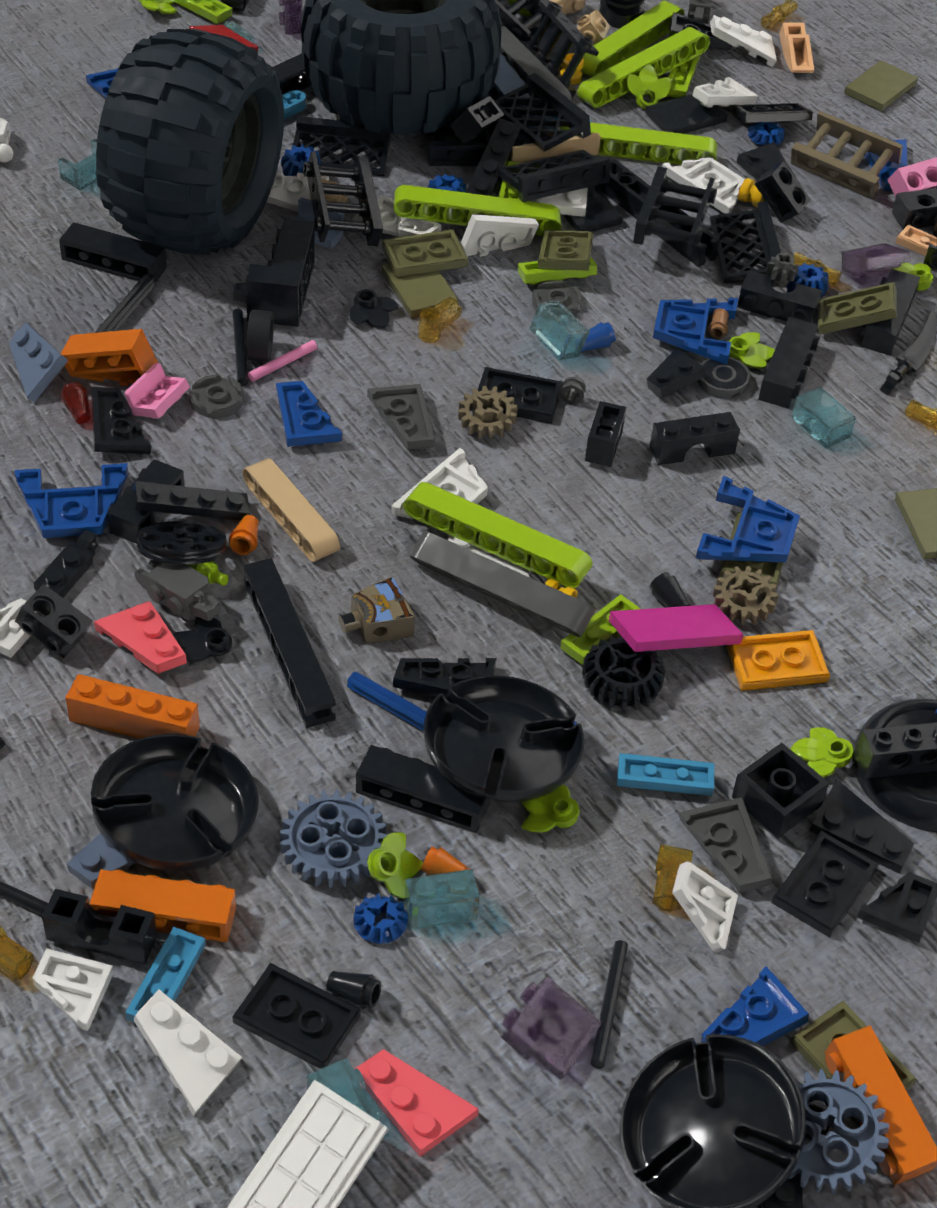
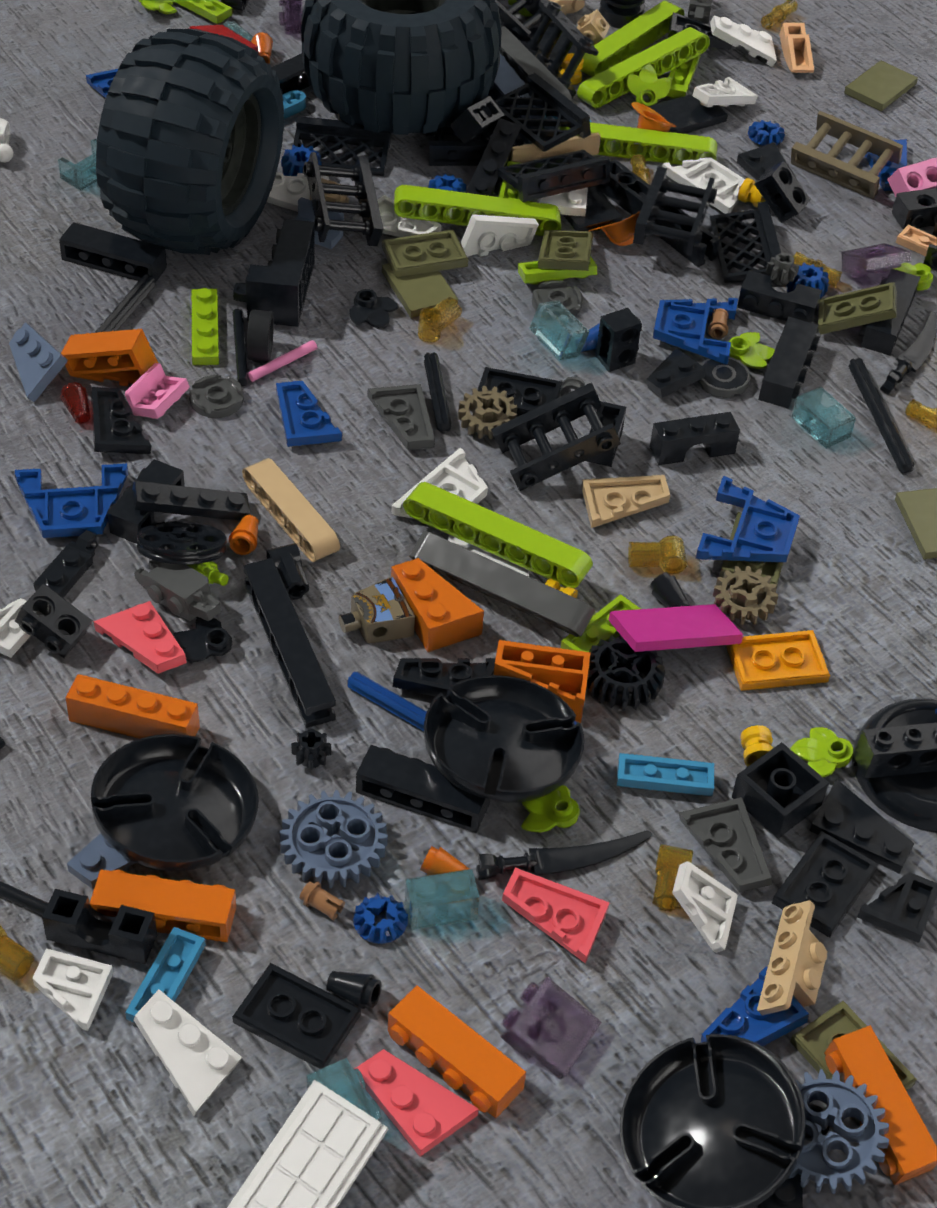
lime plate [367,832,423,899] -> none
black bar [590,940,628,1068] -> none
black tile [733,103,813,123] -> none
none -> lime plate [191,288,219,365]
none -> orange cone [251,32,273,64]
none -> black piece [266,543,309,600]
none -> black gear [291,729,331,770]
none -> medium nougat pin [299,881,345,921]
none -> orange brick [388,985,526,1119]
none -> orange wedge [391,558,484,652]
none -> black axle [424,352,452,432]
none -> black sword [476,830,651,880]
none -> black fence [491,382,621,491]
none -> orange wedge [494,640,591,723]
none -> coral wing [502,867,610,963]
none -> tan wing [582,475,670,528]
none -> orange piece [588,211,640,246]
none -> black brick [595,308,642,372]
none -> clear yellow piece [628,535,687,574]
none -> clear yellow pin [630,155,650,185]
none -> orange piece [631,102,676,132]
none -> yellow wheel [740,725,773,767]
none -> tan bracket [757,900,828,1015]
none -> black axle [848,358,915,474]

